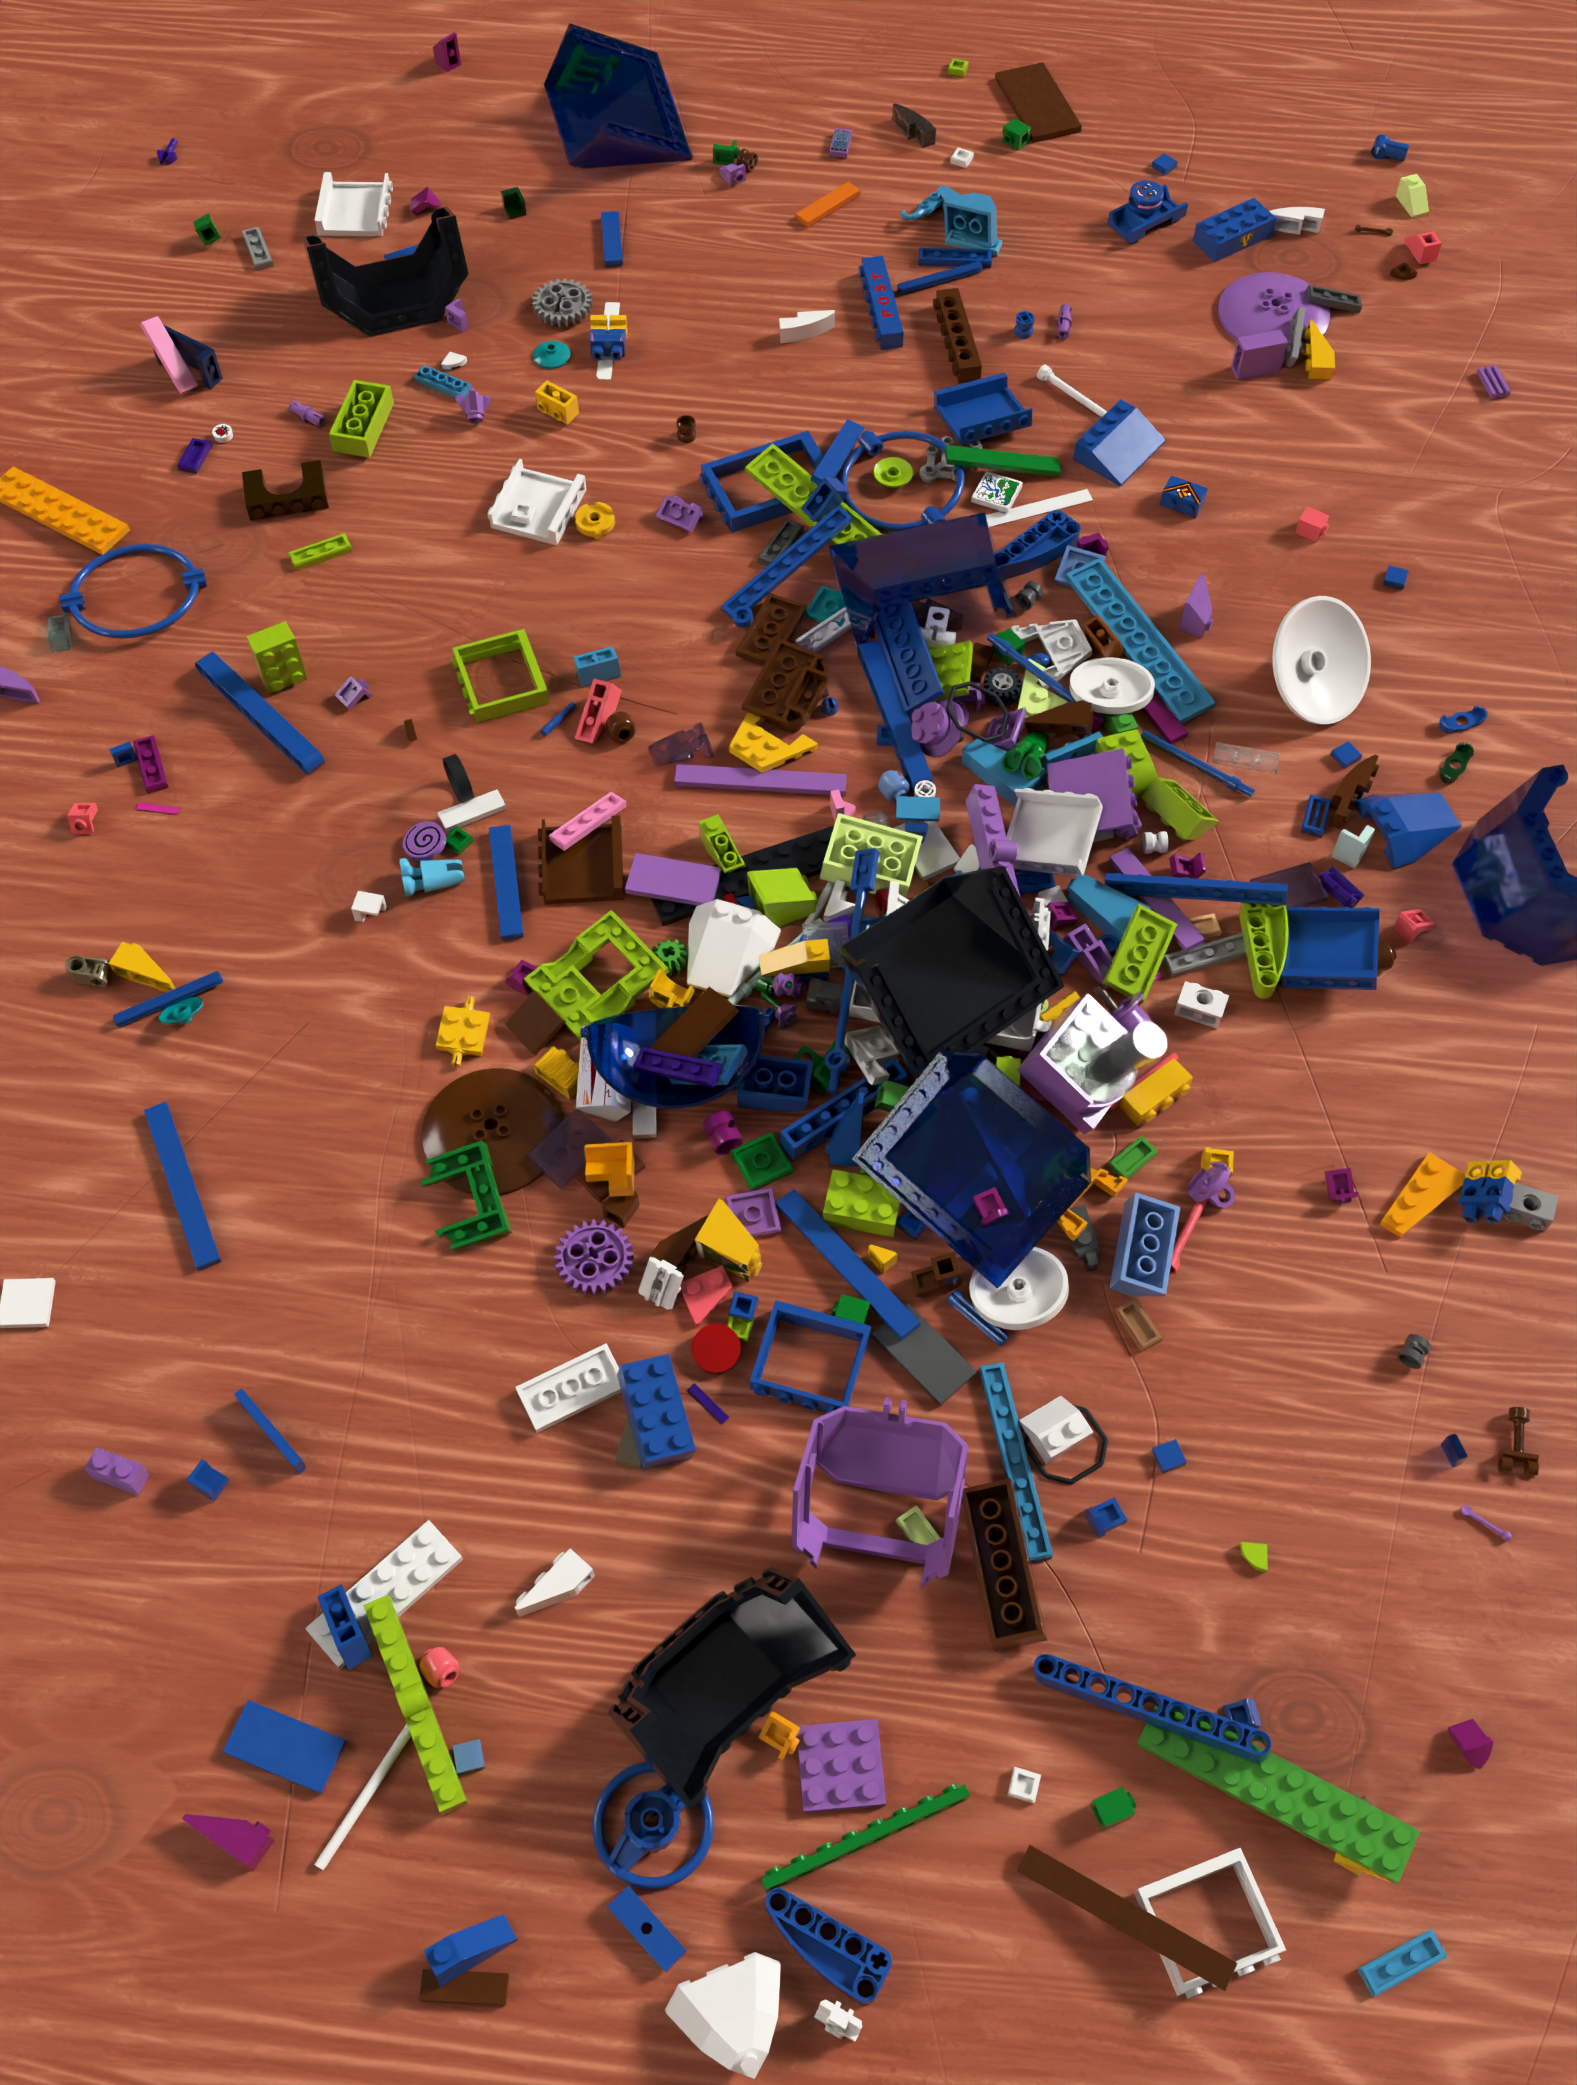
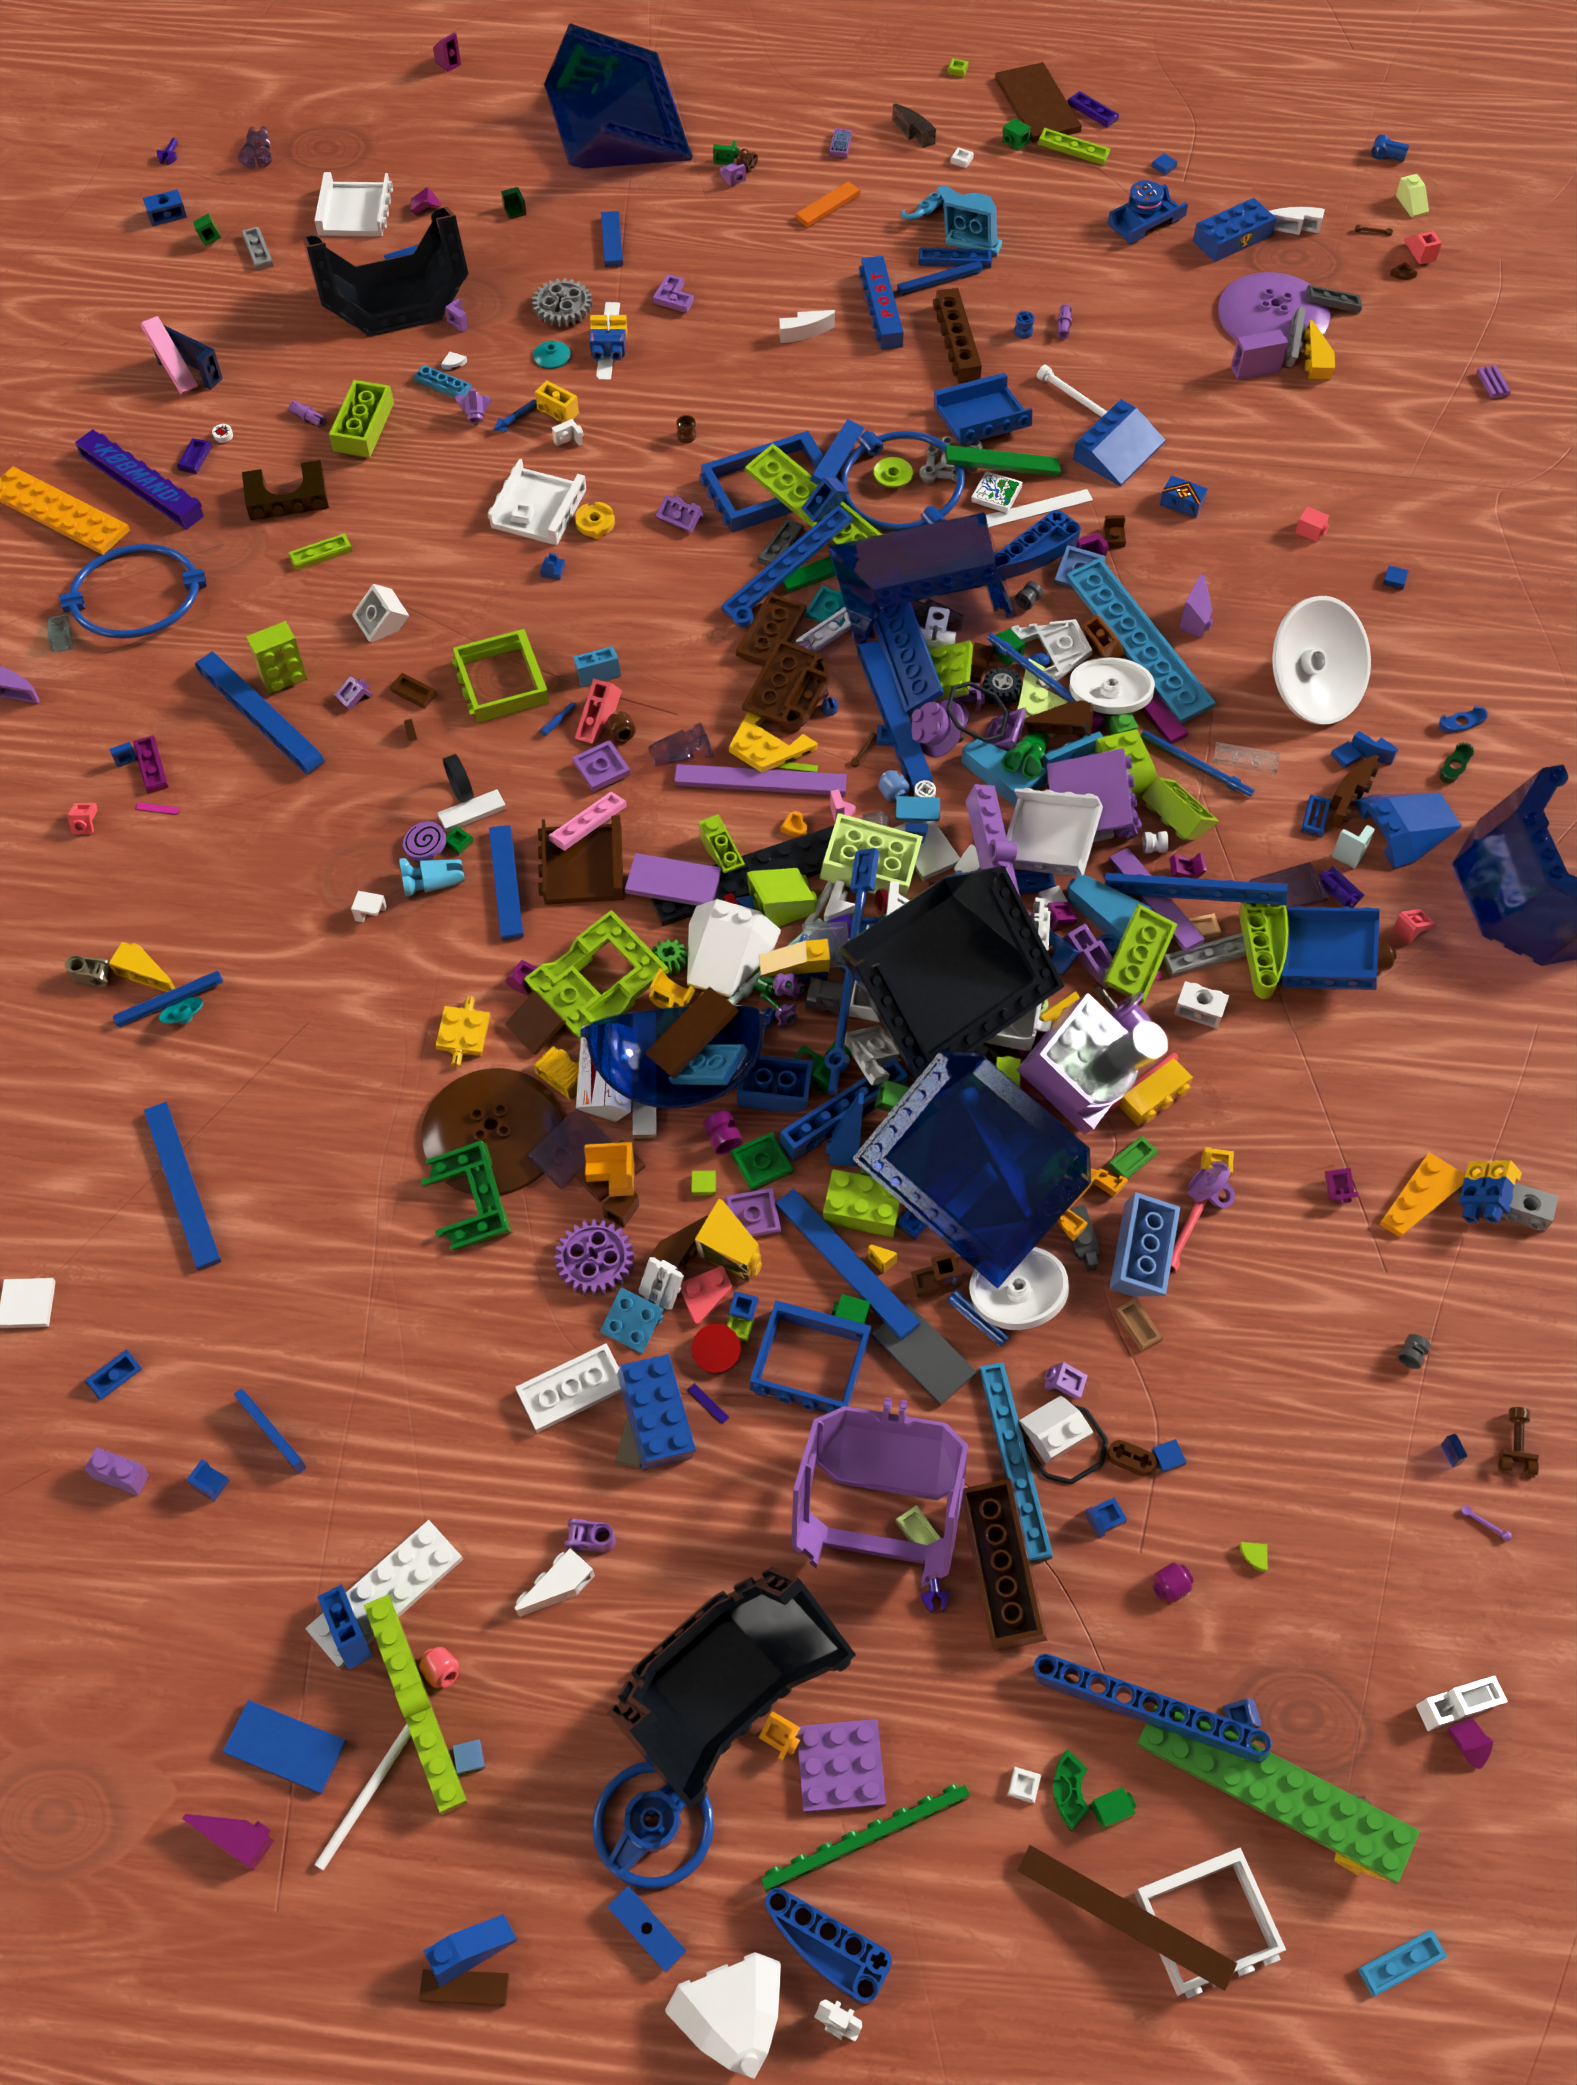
dark purple tile [633,1047,723,1088] -> none
magenta tile [972,1187,1009,1226] -> none
none -> dark purple brick [75,429,204,530]
none -> blue slope [84,1349,142,1400]
none -> blue brick [143,189,187,226]
none -> clear purple piece [238,126,272,168]
none -> white slope [352,584,409,642]
none -> reddish brown tile [390,673,437,709]
none -> blue piece [493,399,537,431]
none -> blue tile [540,553,565,580]
none -> white bracket [552,419,584,446]
none -> medium lavender piece [564,1519,616,1553]
none -> medium lavender plate [572,740,631,792]
none -> dark azure hinge [600,1287,664,1354]
none -> medium lavender plate [653,274,694,313]
none -> lime tile [692,1170,716,1196]
none -> lime piece [775,762,818,772]
none -> light orange tile [780,811,807,838]
none -> green tile [782,555,842,593]
none -> reddish brown hinge [851,732,877,767]
none -> dark purple bar [920,1576,950,1613]
none -> lime tile [1038,128,1110,166]
none -> medium lavender bracket [1044,1362,1088,1400]
none -> green tile [1053,1749,1091,1831]
none -> dark purple tile [1068,91,1119,128]
none -> reddish brown bracket [1103,515,1126,547]
none -> reddish brown beam [1107,1440,1156,1476]
none -> magenta head [1153,1562,1194,1603]
none -> blue slope [1351,731,1399,765]
none -> white slope [1416,1676,1508,1731]

